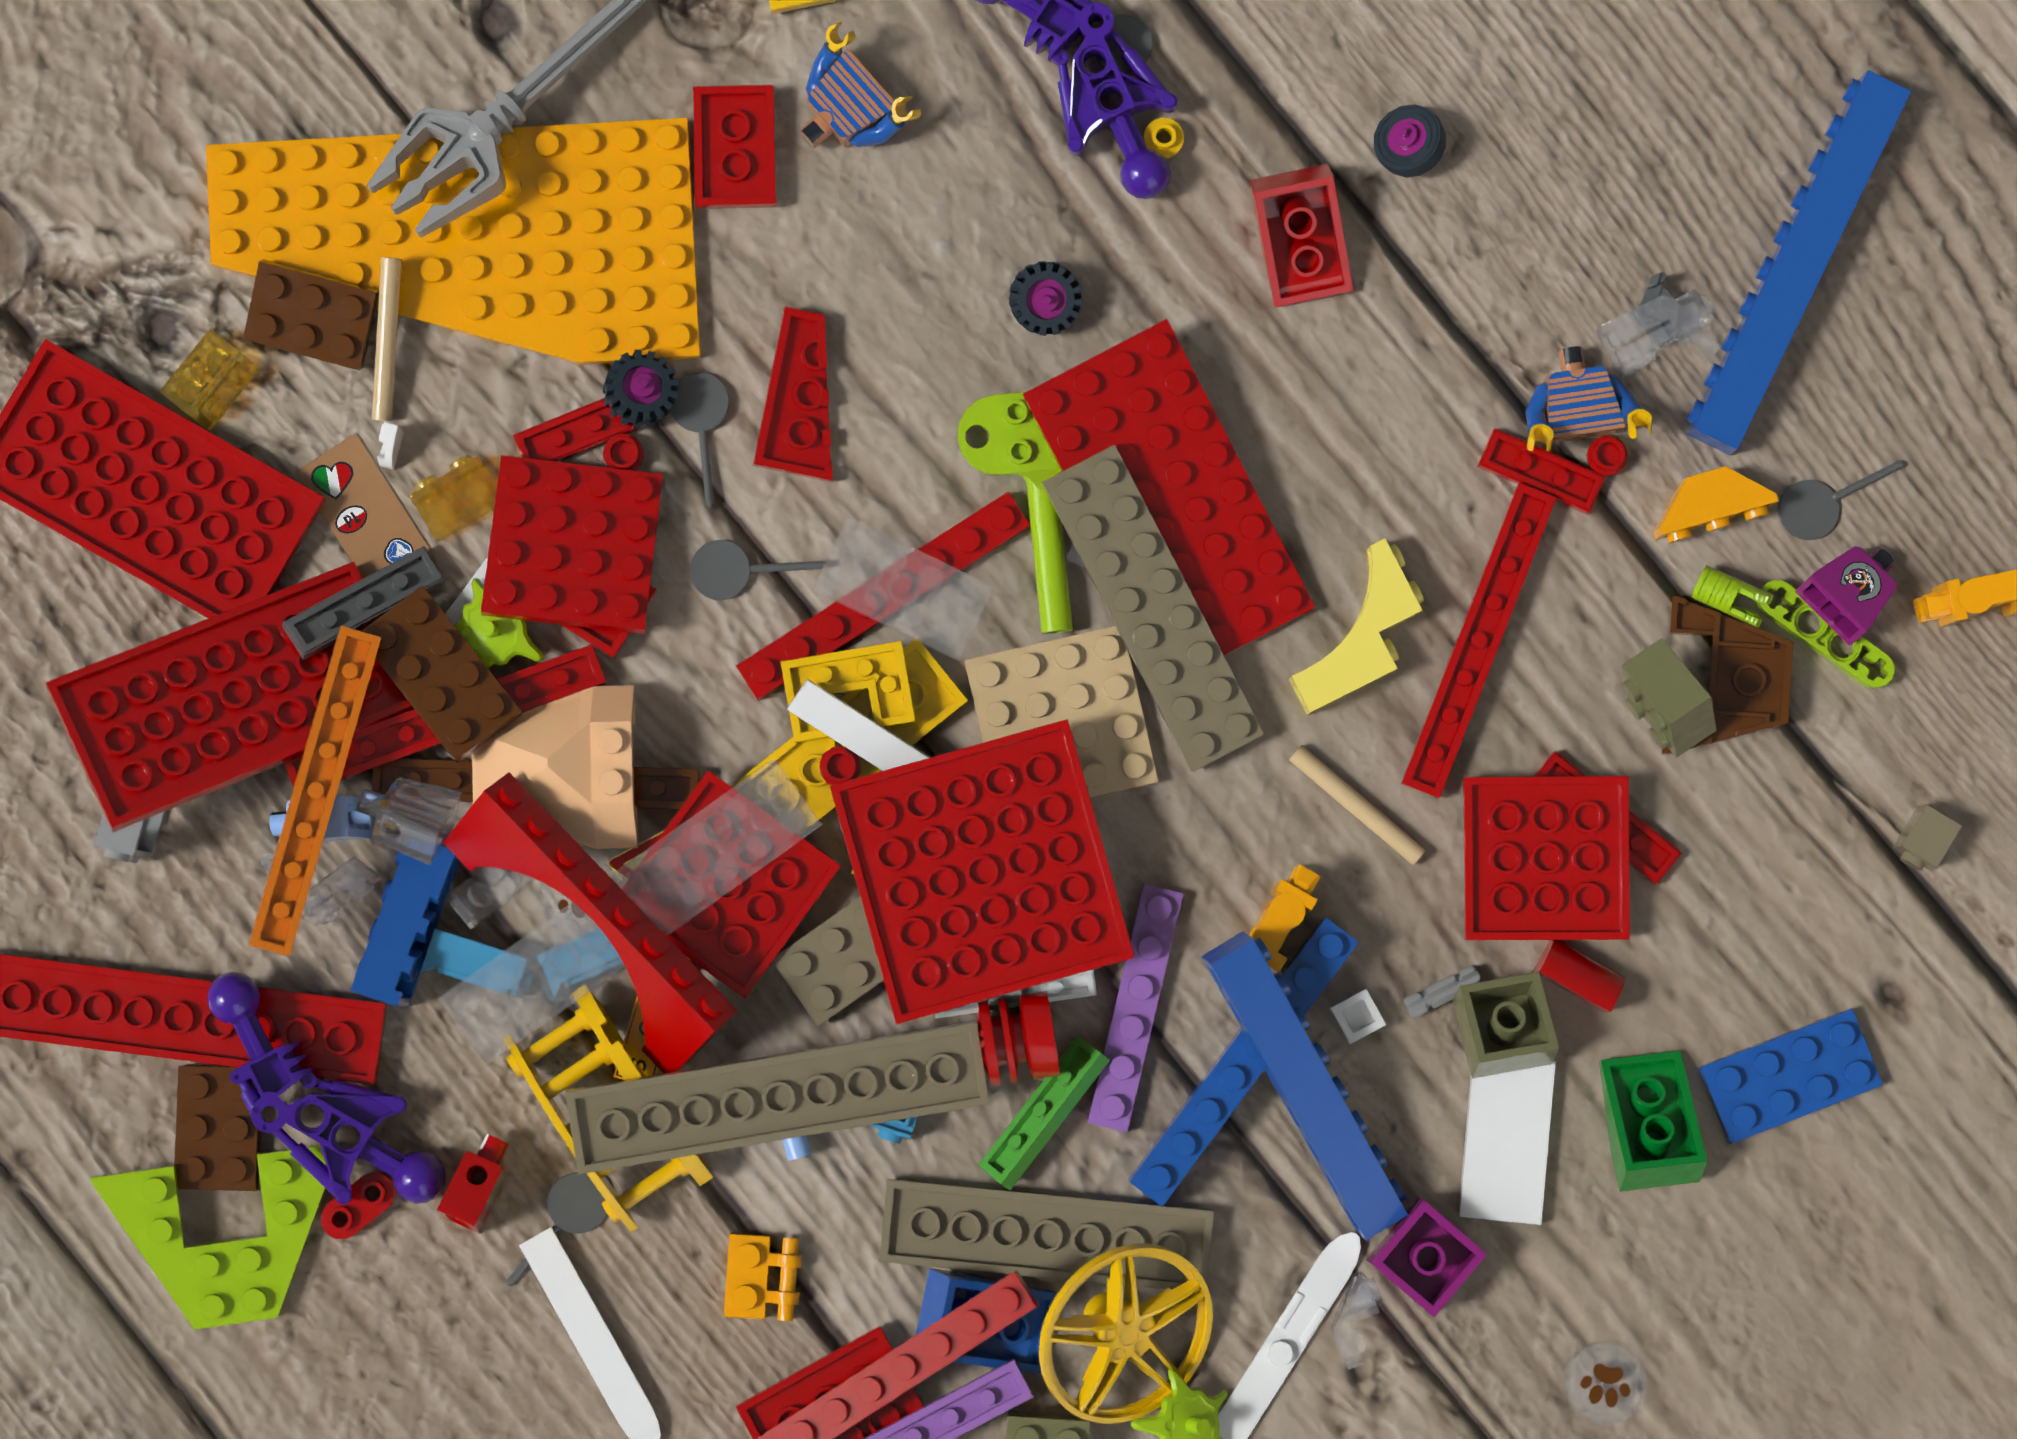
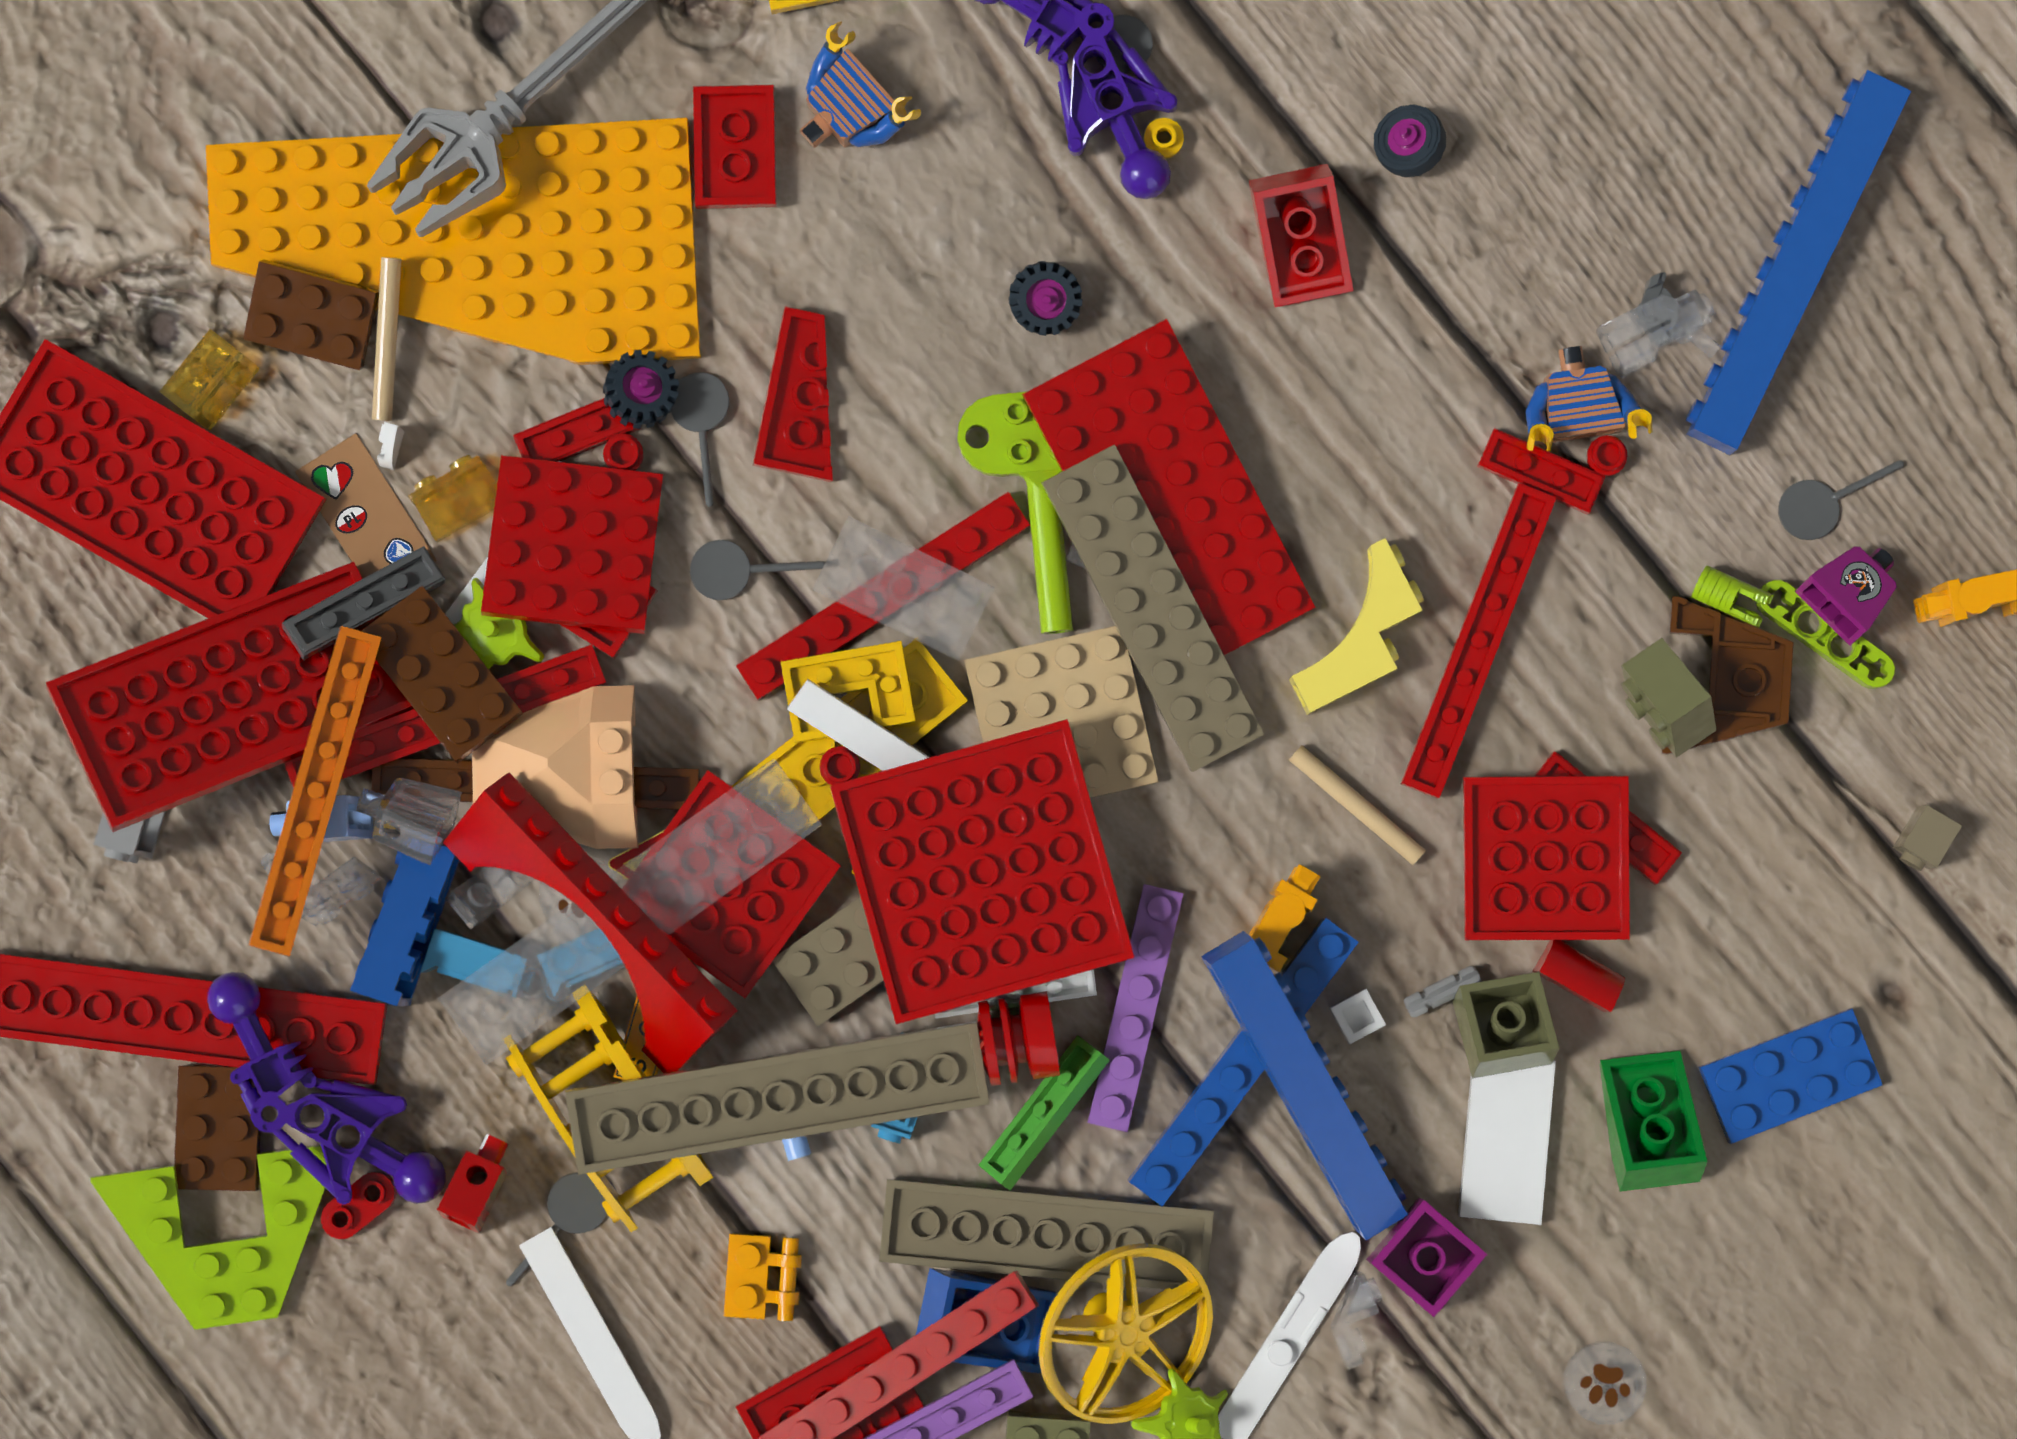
light orange slope [1653,466,1779,543] -> none

